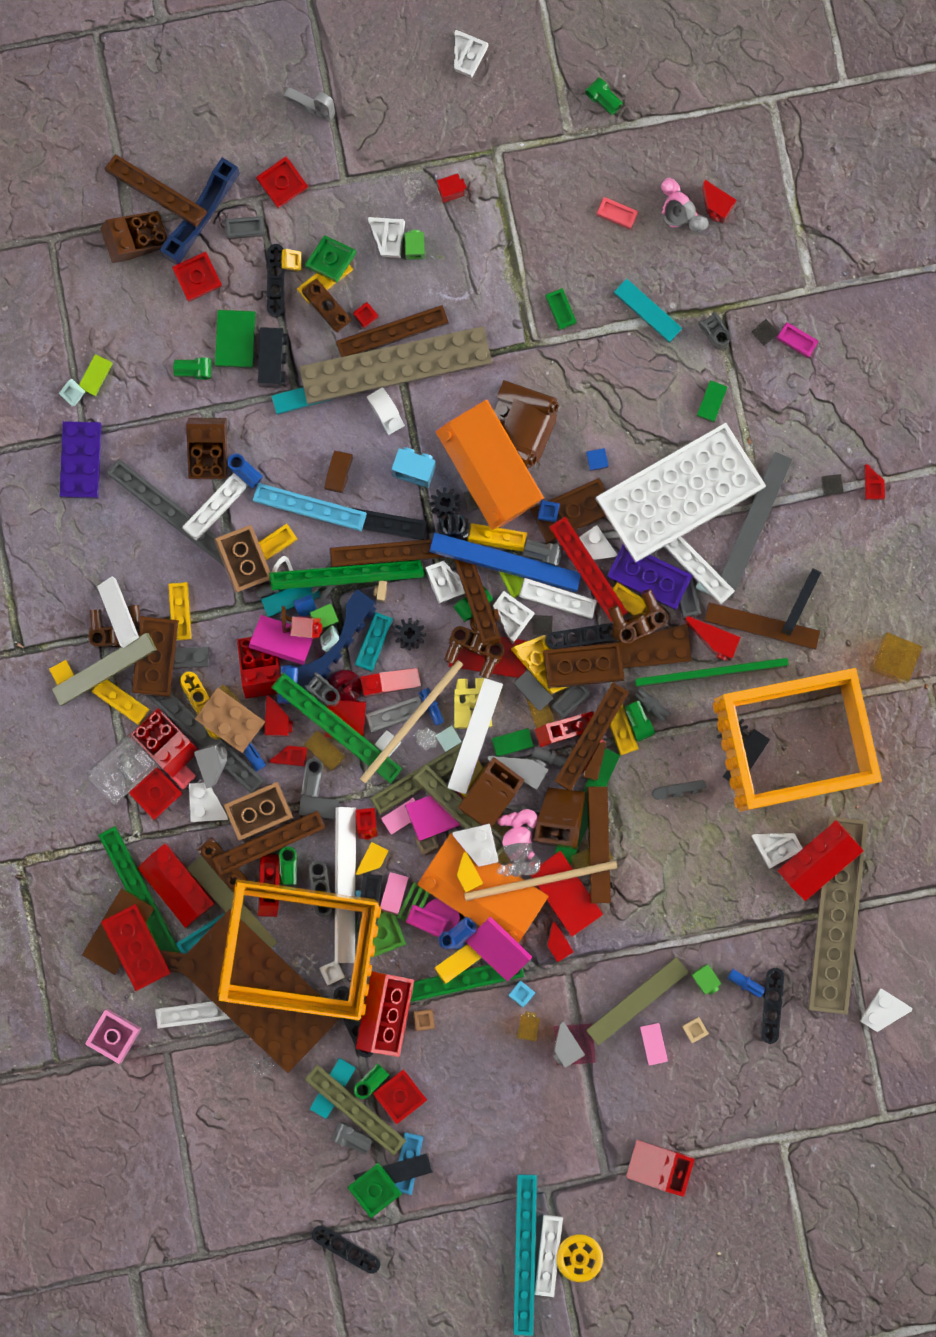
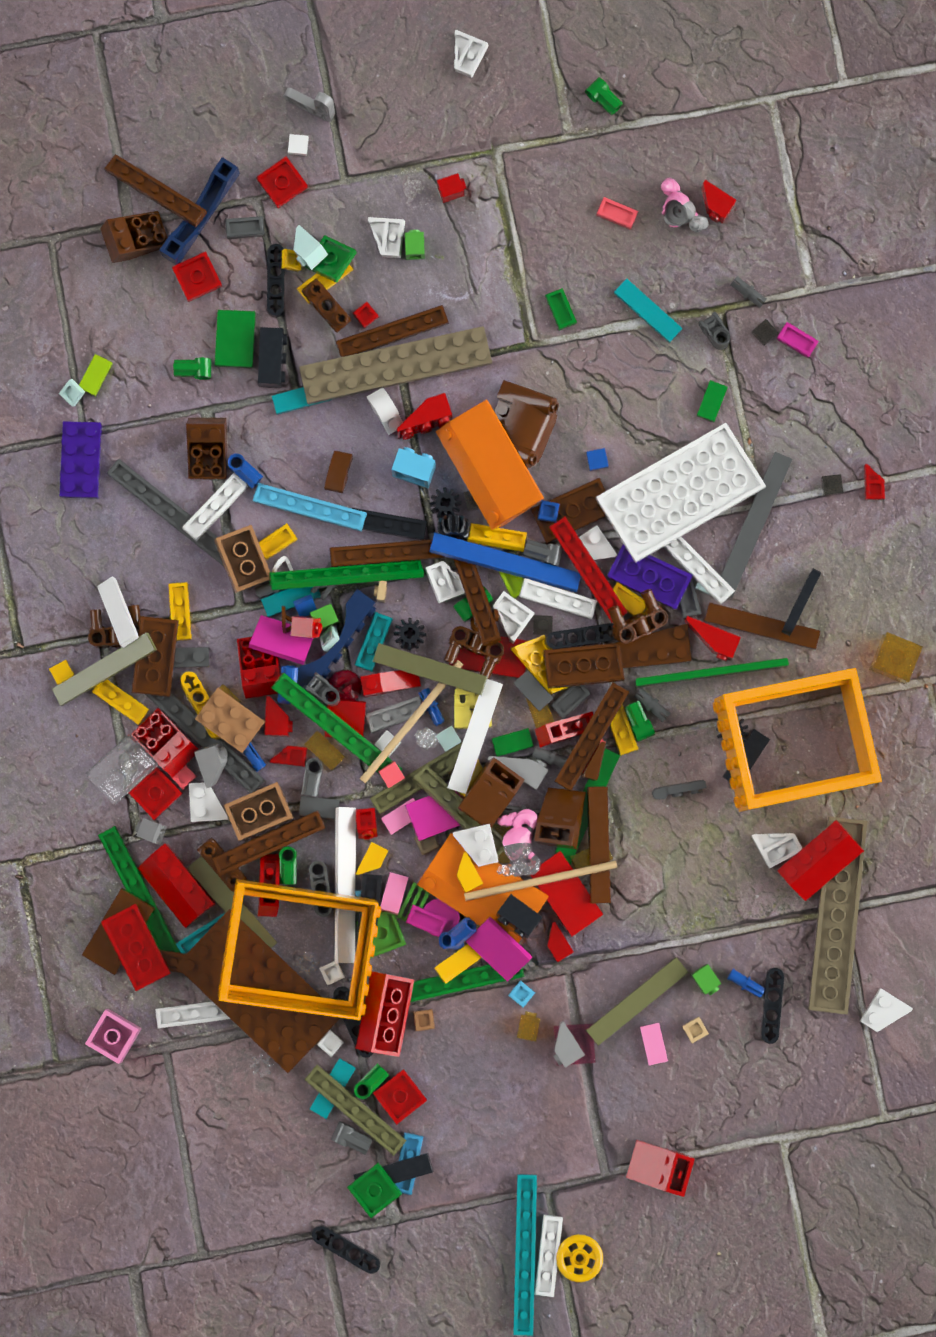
none -> light grey slope [135,818,167,845]
none -> white tile [288,134,309,156]
none -> light aqua slope [294,225,328,270]
none -> white tile [317,1030,344,1057]
none -> olive tile [373,643,488,696]
none -> coral tile [378,761,405,788]
none -> red slope [397,393,452,440]
none -> black brick [496,894,542,939]
none -> dark grey pin [730,276,767,308]

